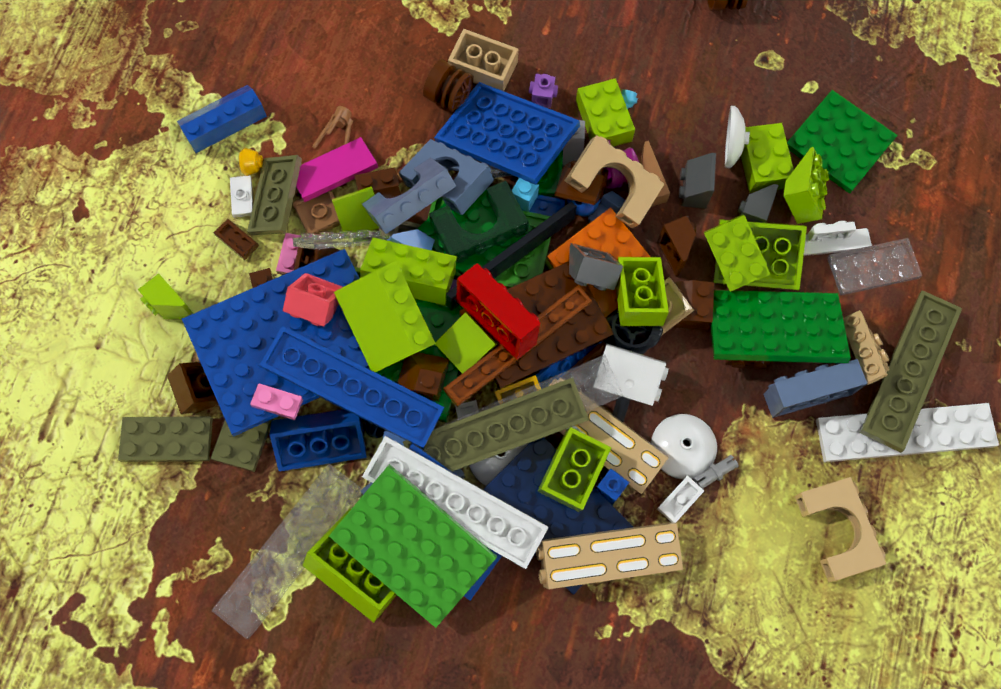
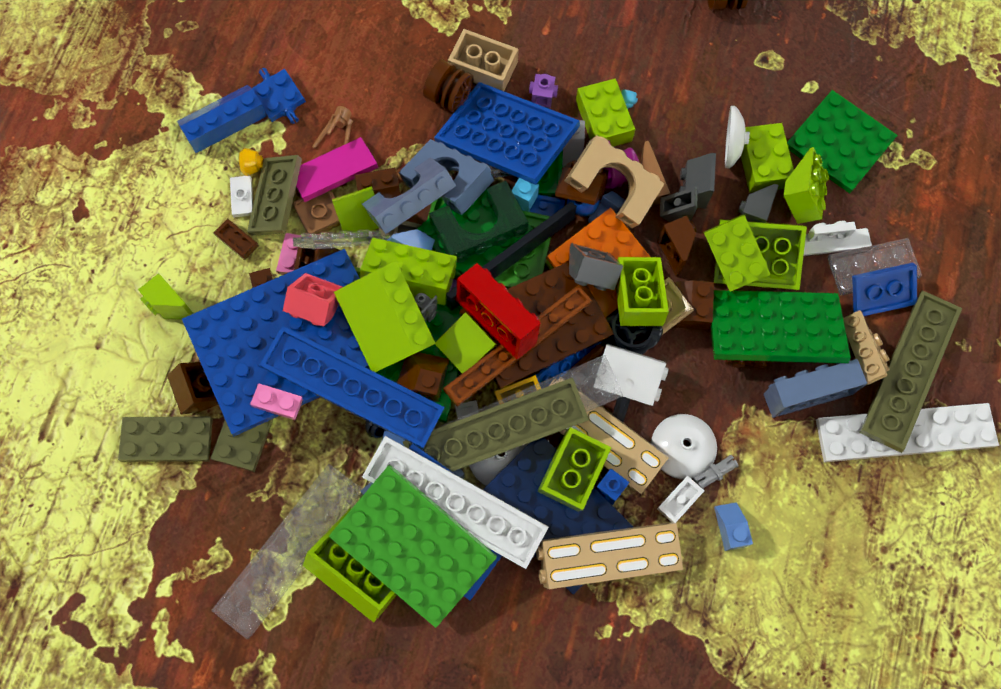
blue slope [269,409,367,471] -> none
tan arch [795,477,886,583] -> none
none -> blue plate [252,68,306,124]
none -> dark grey hinge [415,293,438,322]
none -> dark grey slope [660,187,697,222]
none -> medium blue slope [714,502,753,551]
none -> blue plate [852,263,917,316]

